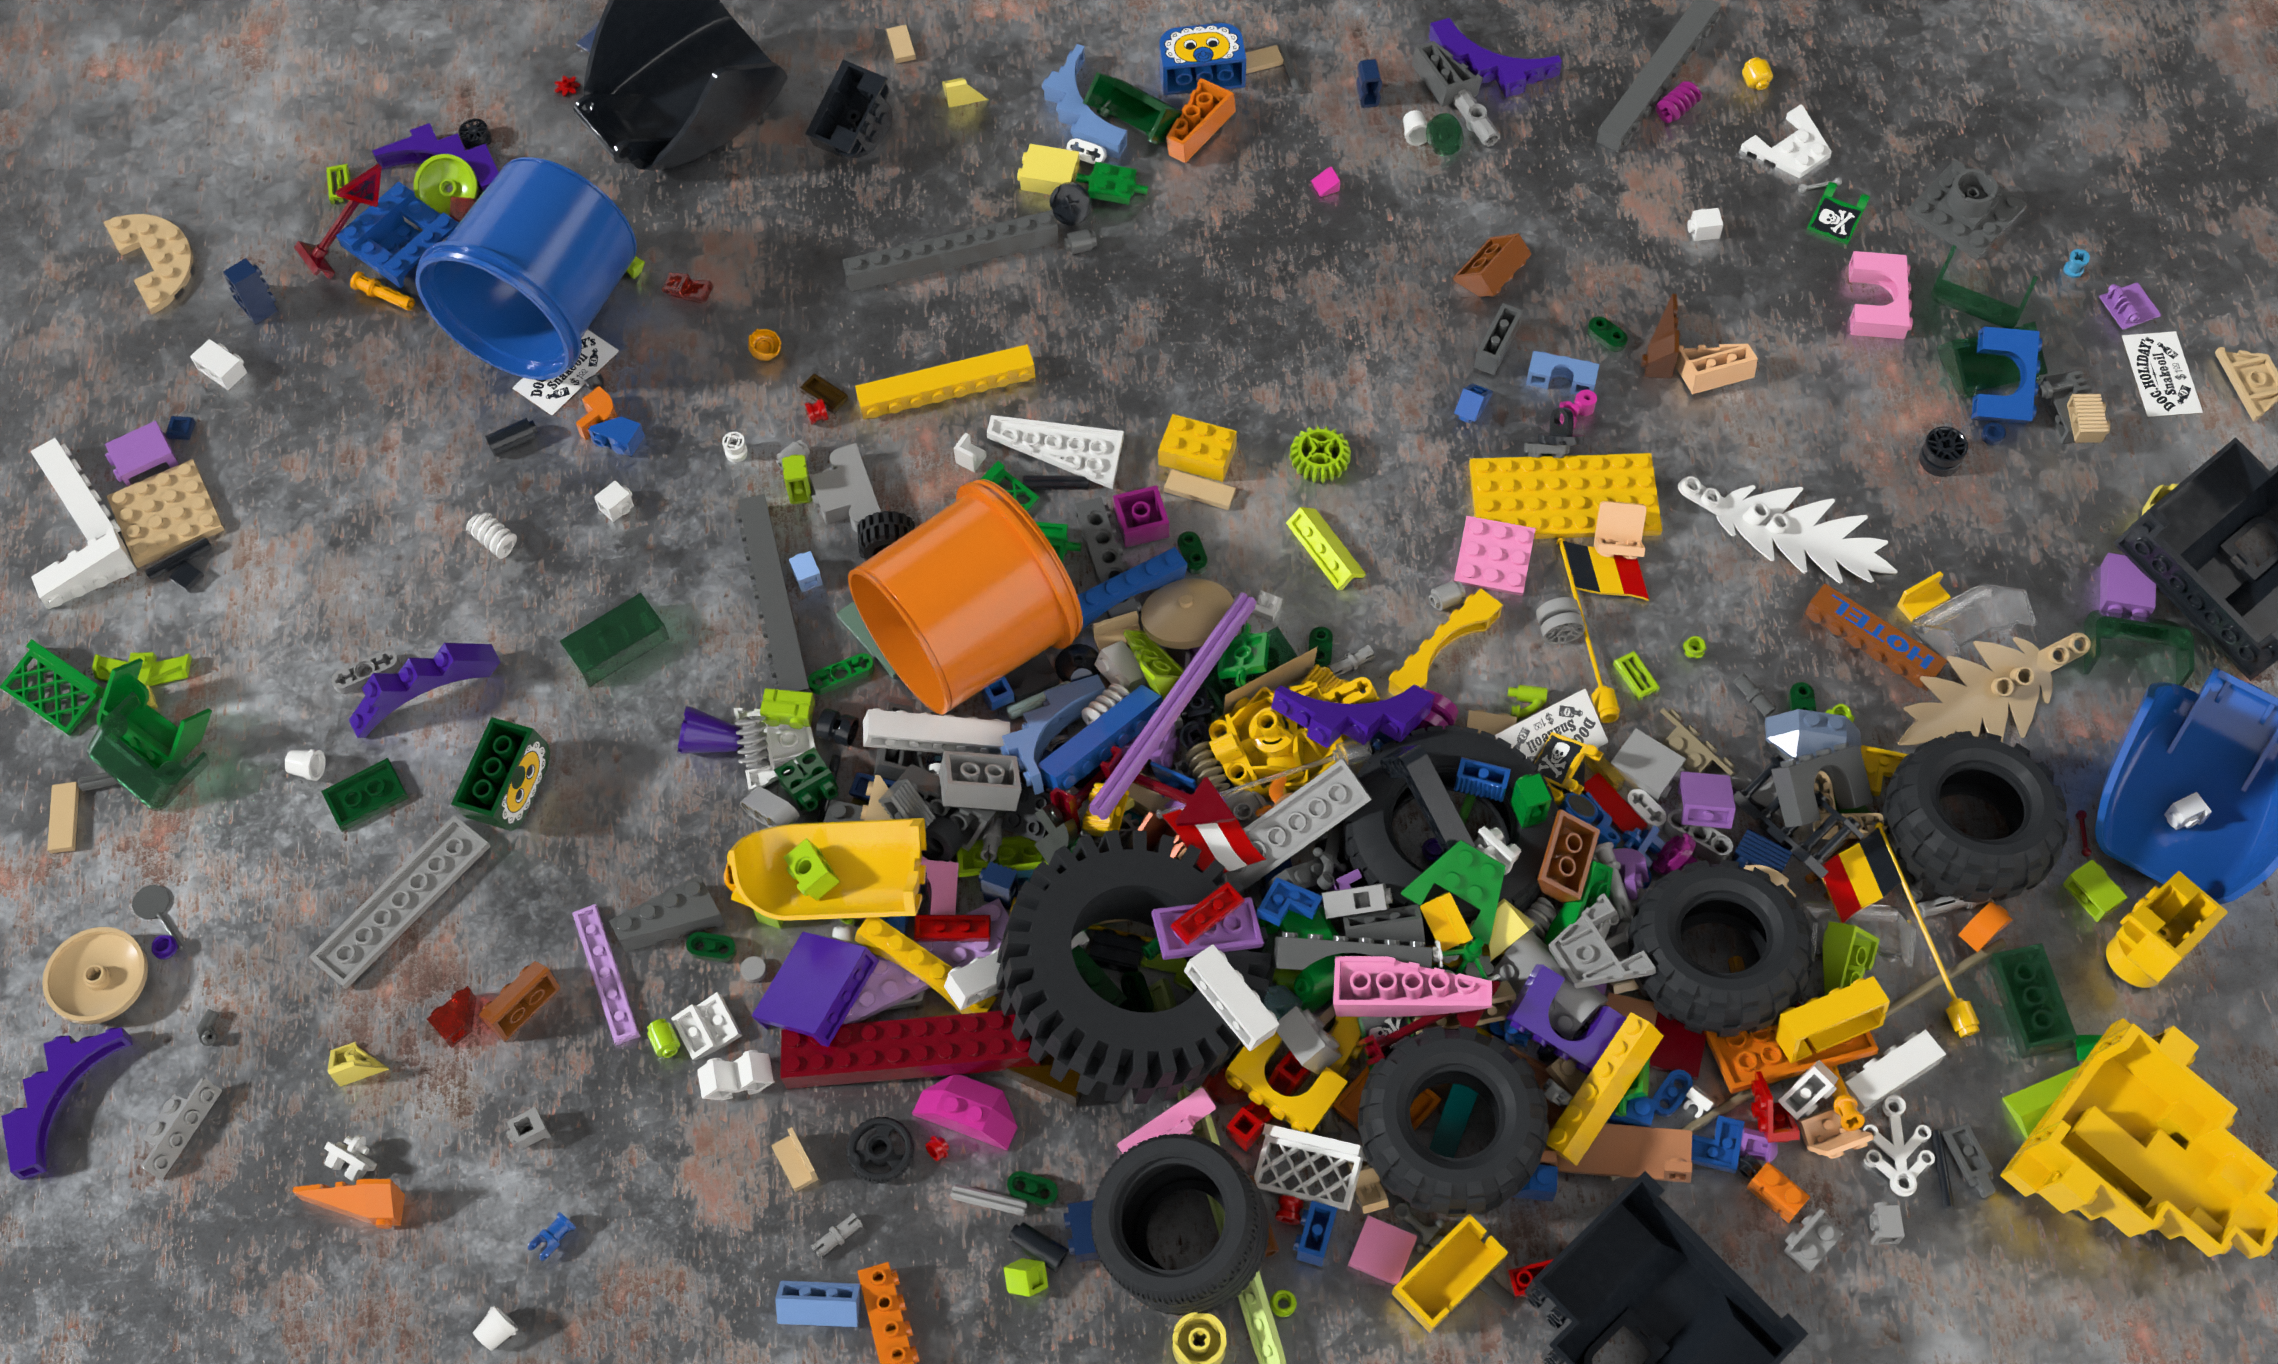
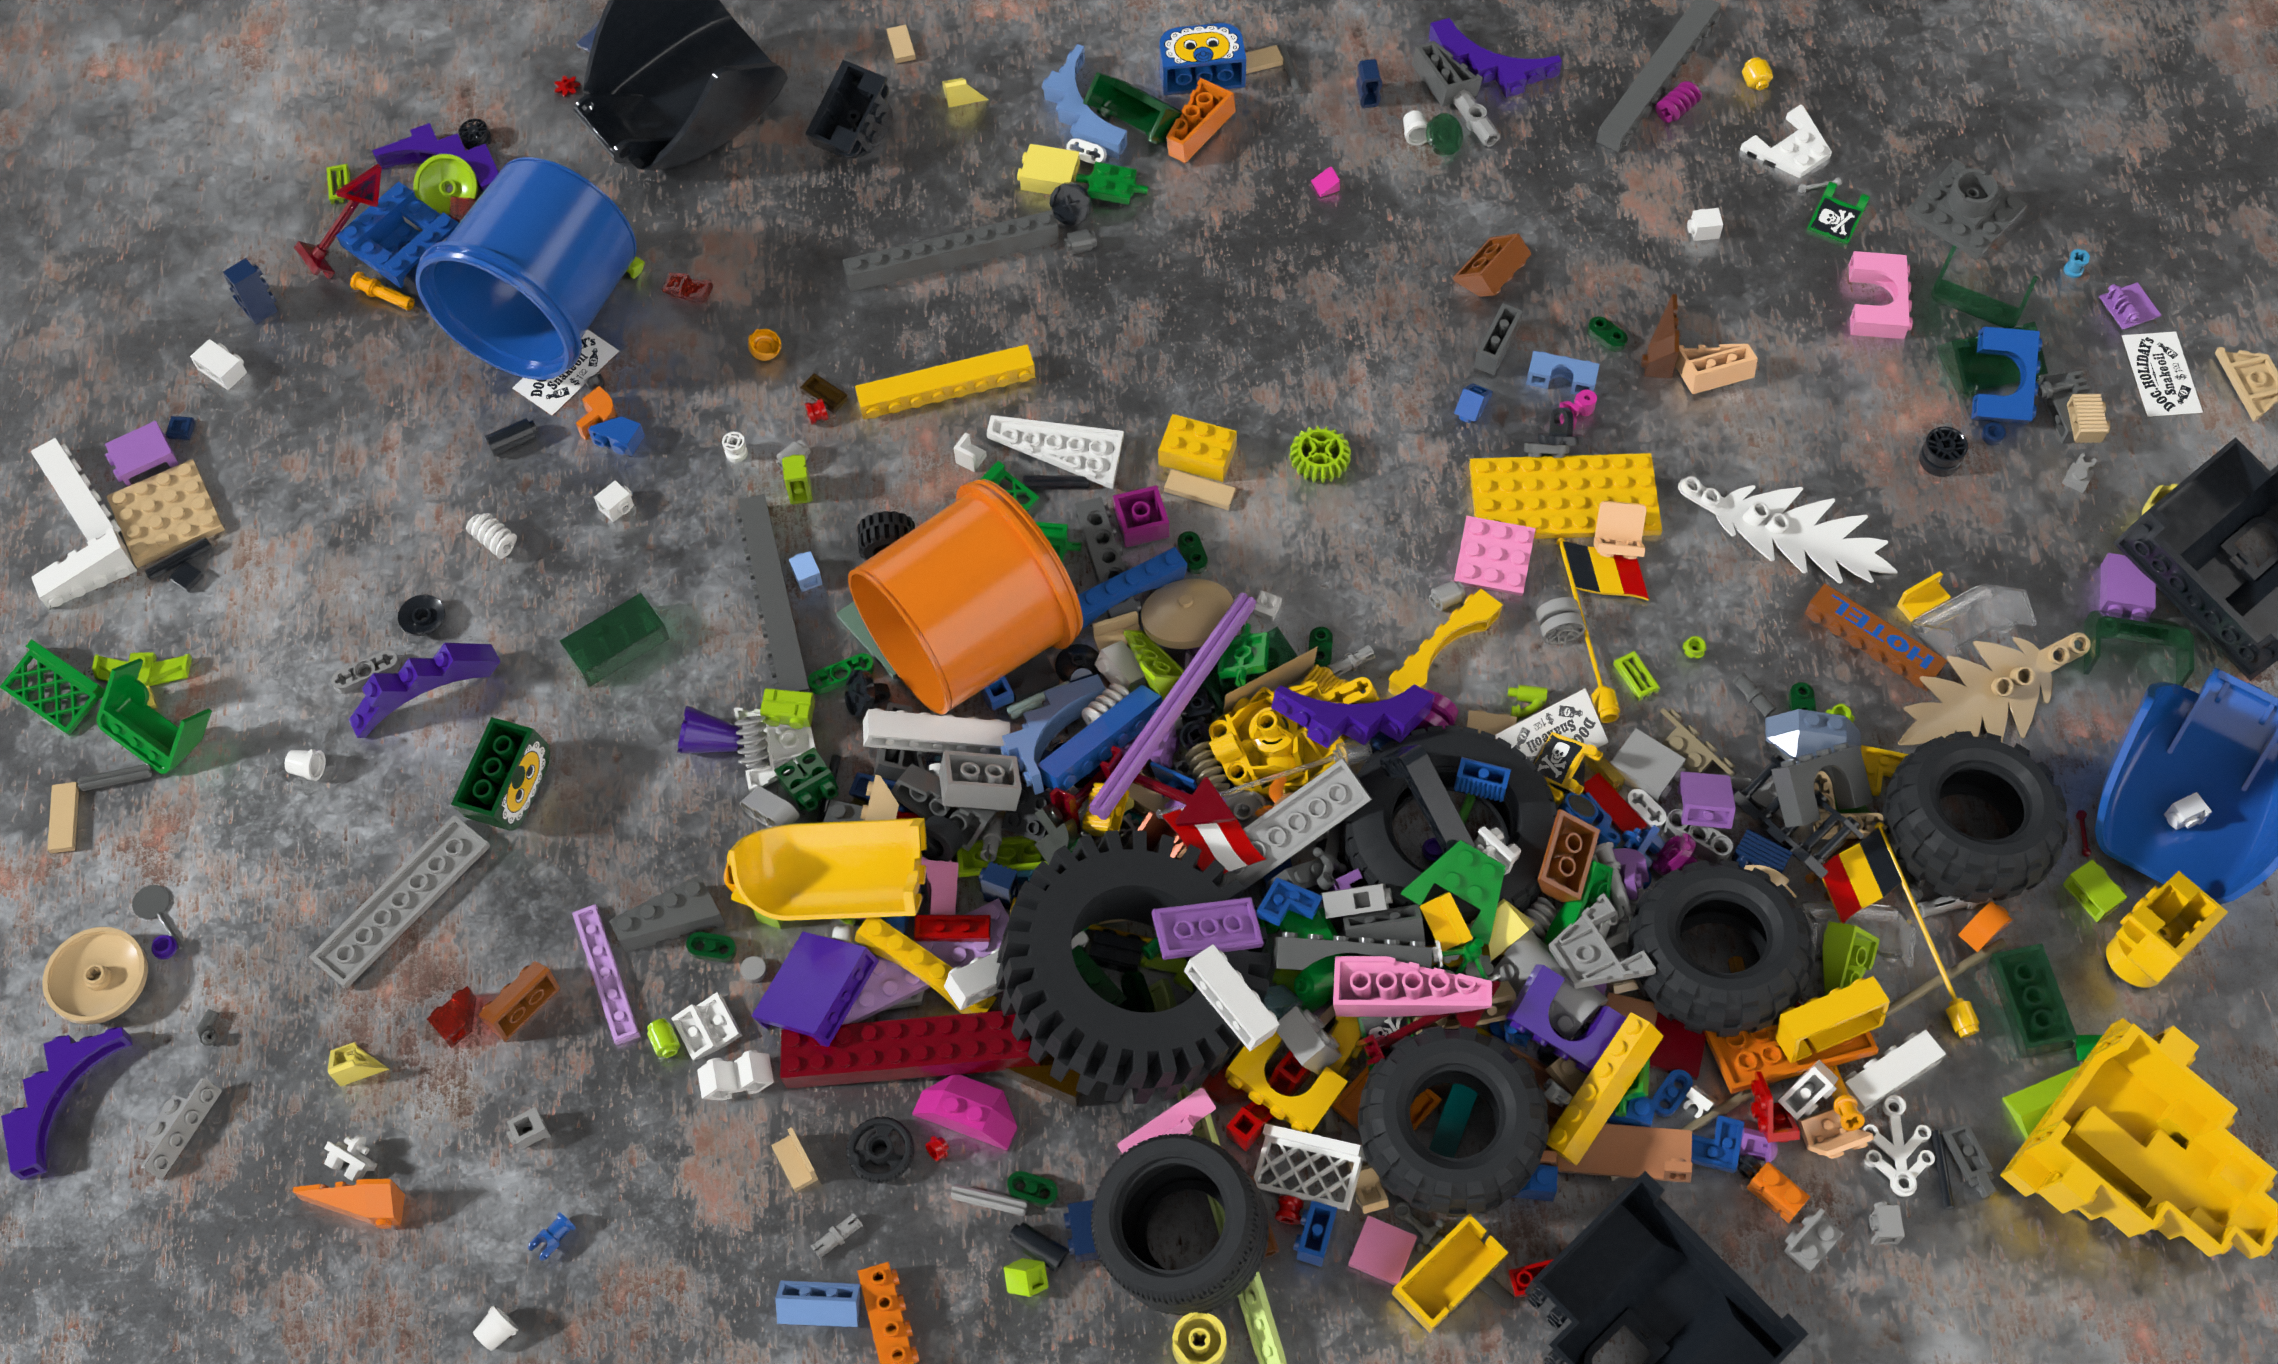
clear green windscreen [87,691,210,811] -> none
tan plate [104,214,194,314] -> none
dark green tile [321,758,409,832] -> none
lime brick [784,838,840,901] -> none
light grey brick [811,443,881,532] -> none
black wheel [816,708,859,747] -> none
dark grey brick [879,779,936,829] -> none
red tile [1171,882,1245,946] -> none
lime plate [1270,1290,1297,1317] -> none
neon yellow panel [1286,507,1366,590] -> none
green brick [1510,773,1552,829] -> none
none -> black dish [398,594,445,636]
none -> black tile [845,670,891,717]
none -> light grey plate [2061,453,2097,493]

